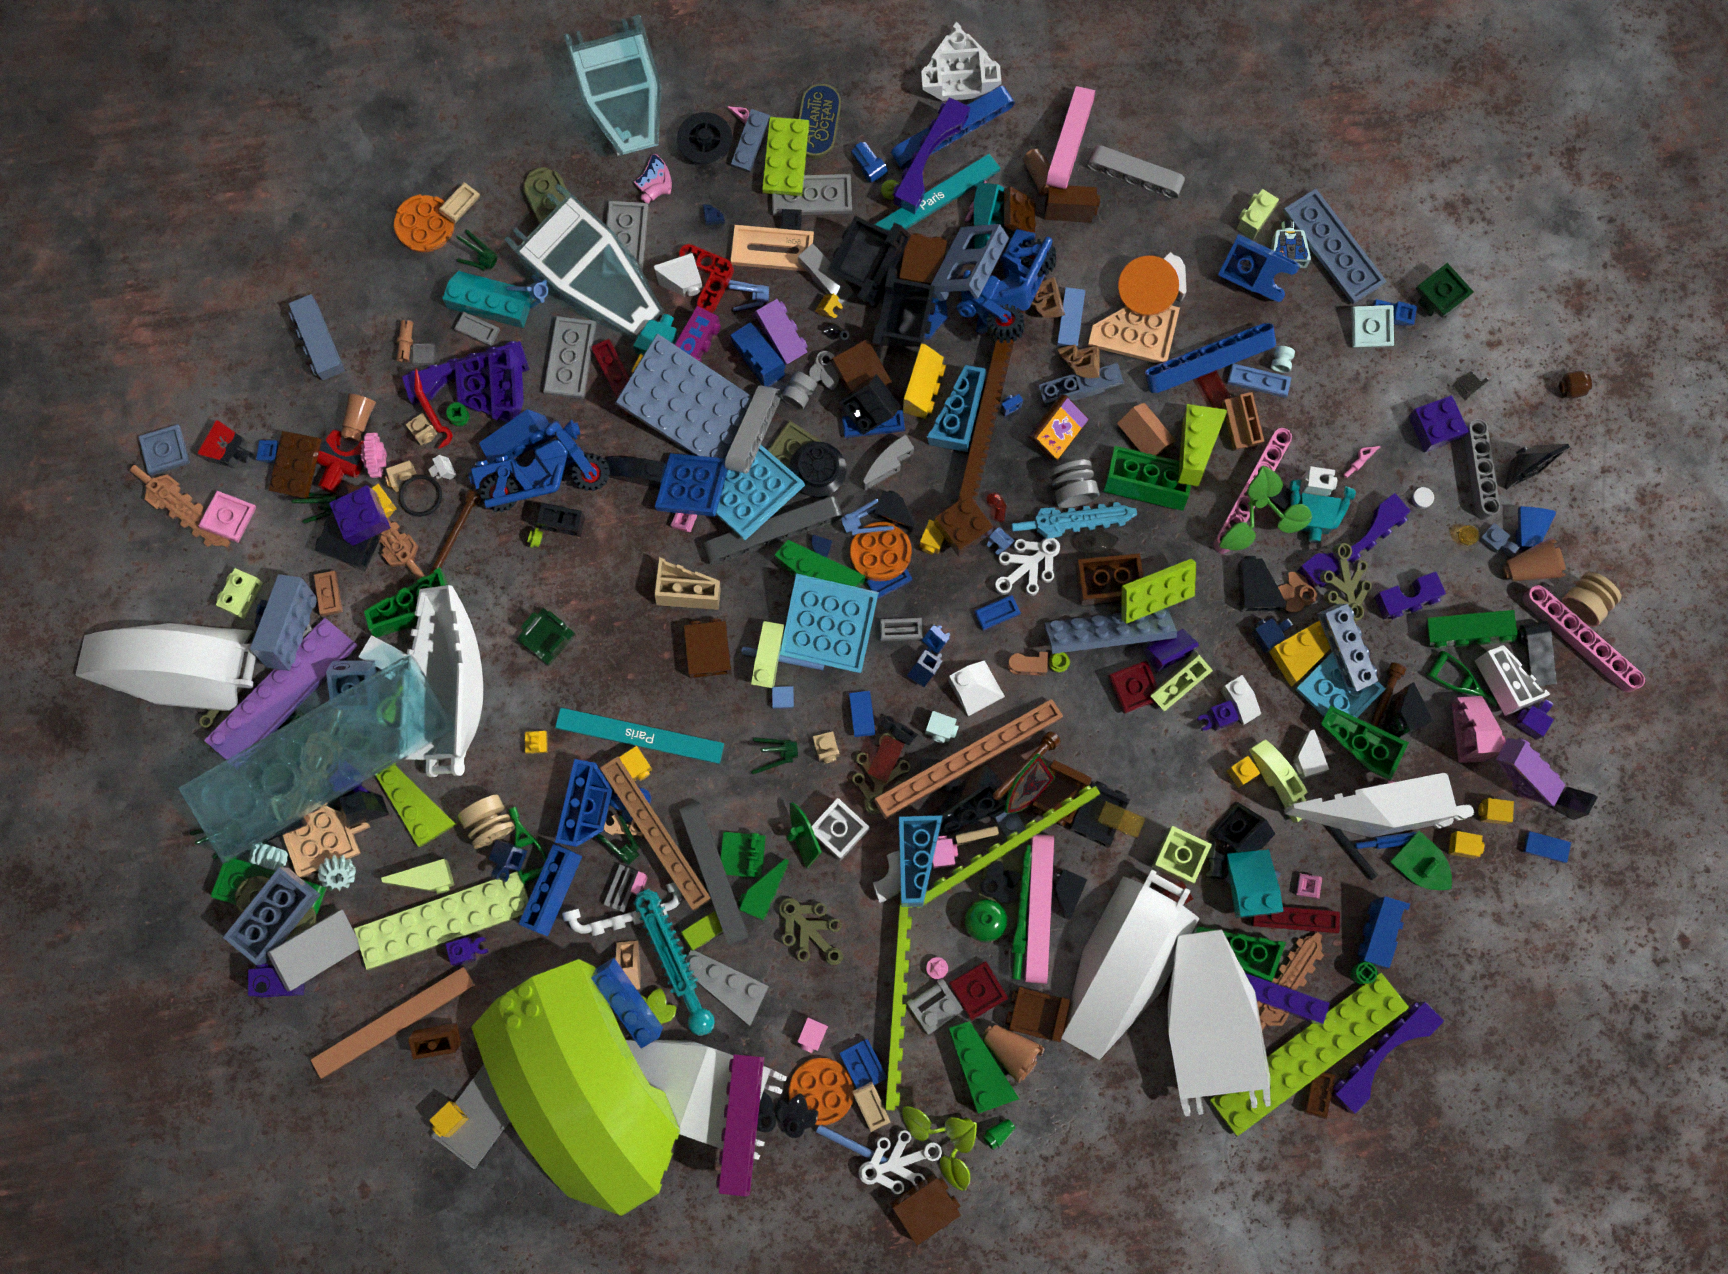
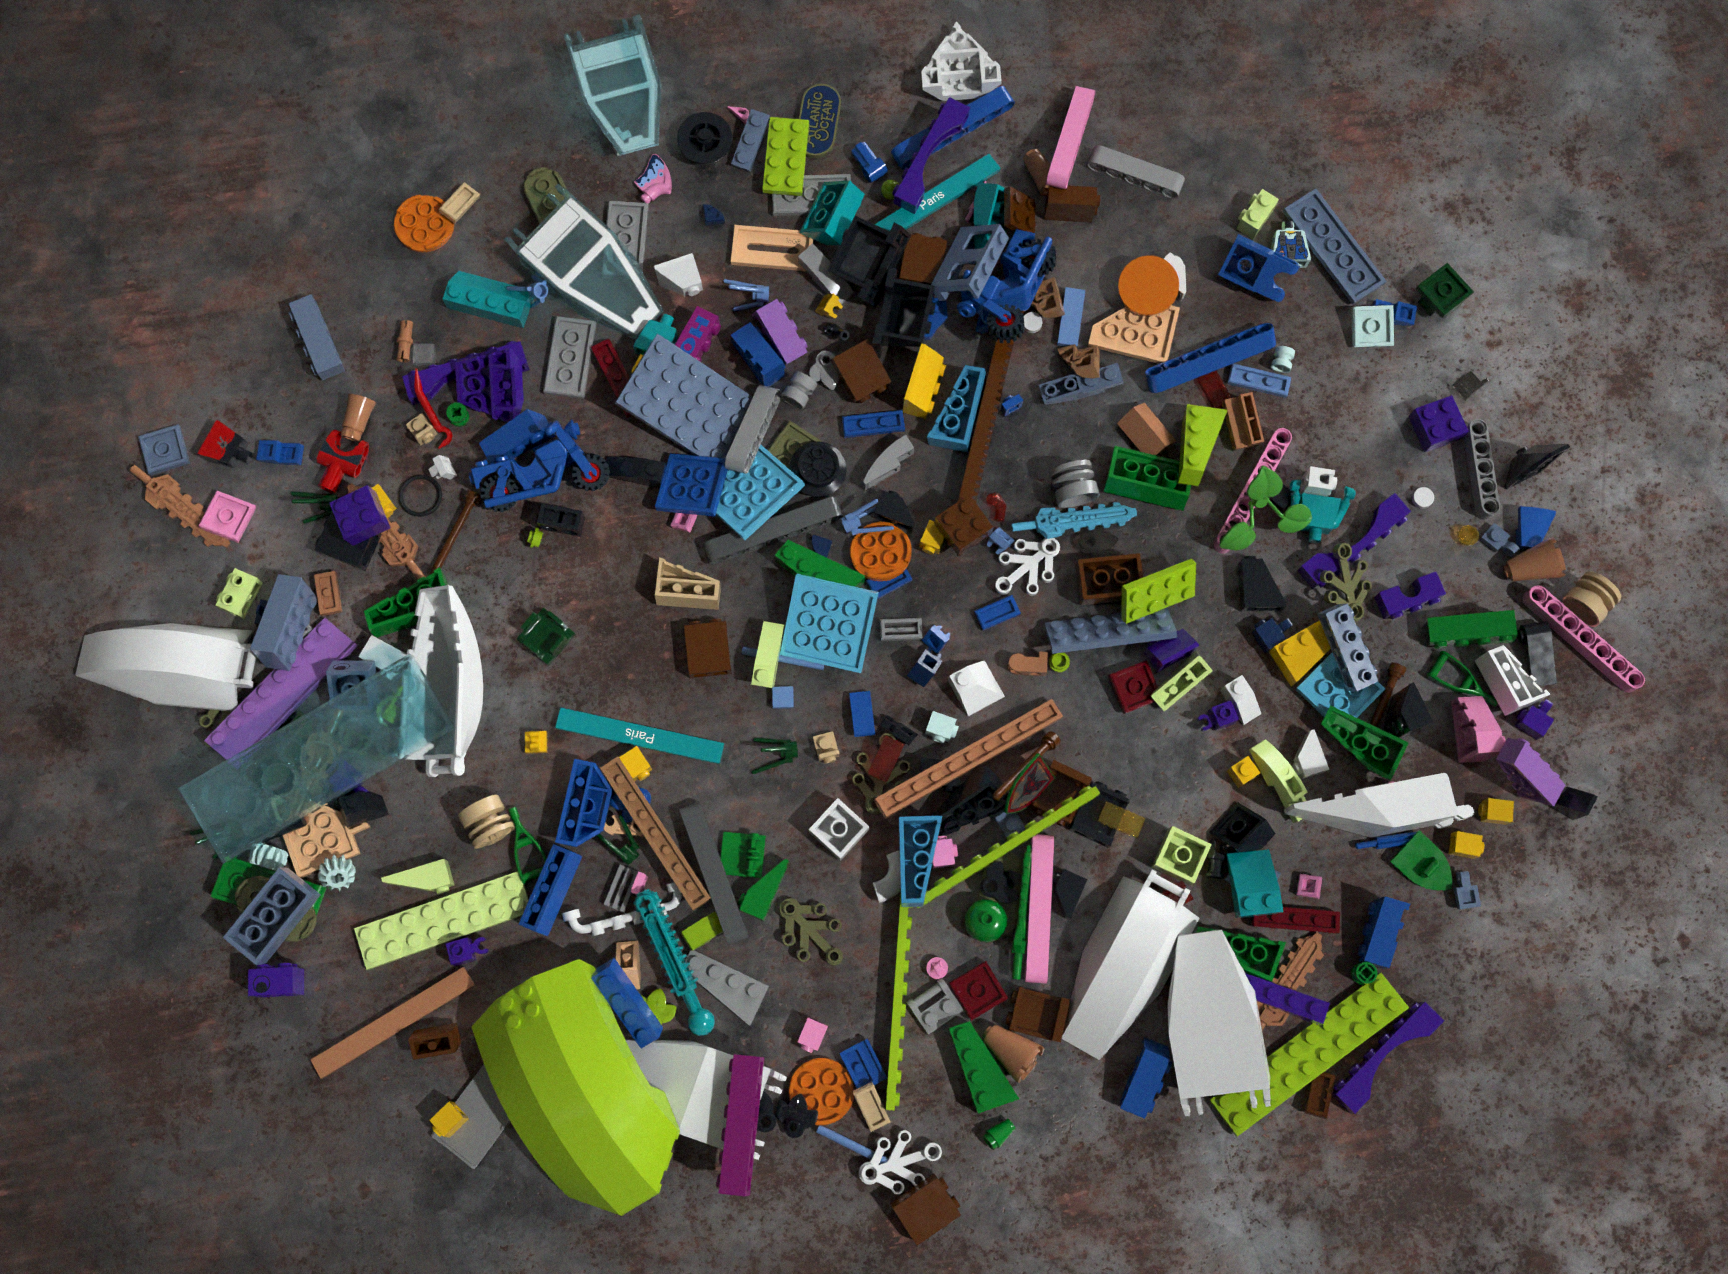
light grey tile [267,909,360,992] -> none
reddish brown plate [268,431,322,499] -> none
bright pink gear [361,433,387,478] -> none
lime wing [376,764,457,847] -> none
tan bracket [385,461,416,492] -> none
light grey tile [454,312,500,347] -> none
dark green plant [457,230,498,271] -> none
dark blue brick [488,839,528,882] -> none
red beam [679,244,734,313] -> none
black tile [781,209,802,230] -> none
green shield [786,802,822,868] -> none
black slope [839,374,901,435] -> none
lime plant [903,1106,977,1191] -> none
tan tile [955,826,999,846] -> none
piece [1028,394,1089,461] -> none
nougat plate [1278,572,1317,613] -> none
black bar [1326,825,1378,880] -> none
bright pink hand [1343,446,1381,478] -> none
blue tile [1523,831,1571,864] -> none
reddish brown head [1559,370,1592,399] -> none
none -> teal slope [800,180,865,245]
none -> white tile [1024,312,1043,333]
none -> blue wedge [1120,1037,1172,1119]
none -> sand blue plate [1454,871,1481,909]

